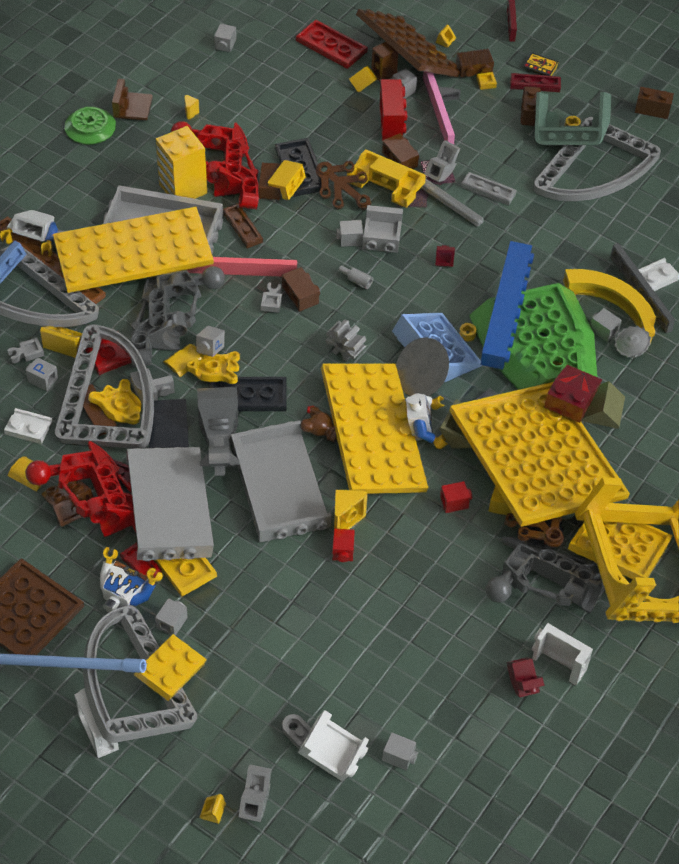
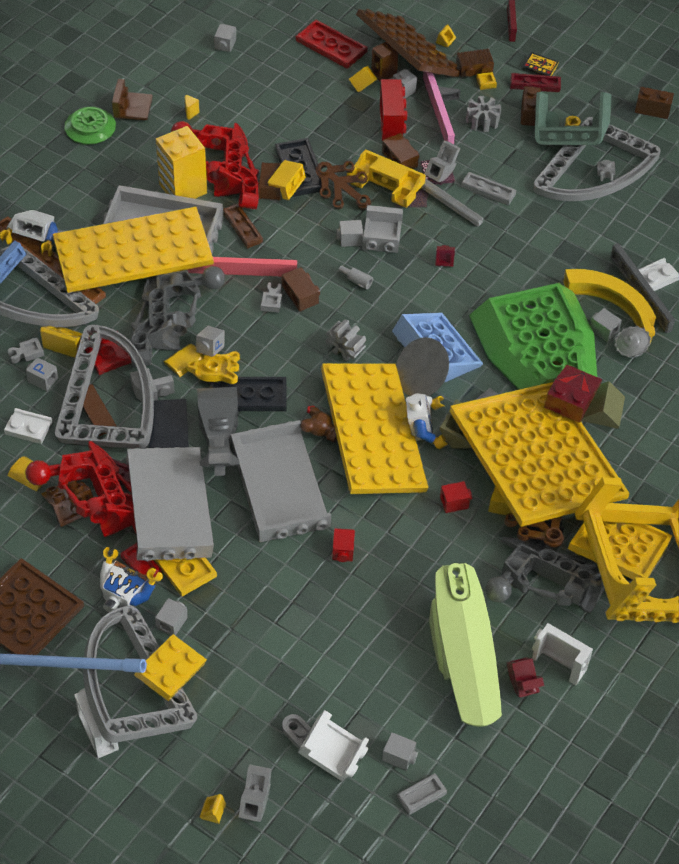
yellow tile [88,379,141,425] -> none
yellow slope [334,490,368,529] -> none
yellow bush [459,323,477,342] -> none
blue brick [480,241,534,370] -> none
none -> light grey tile [397,773,447,815]
none -> yellowish green piece [429,563,502,727]
none -> light grey gear [466,96,501,132]
none -> light grey plate [597,160,615,181]

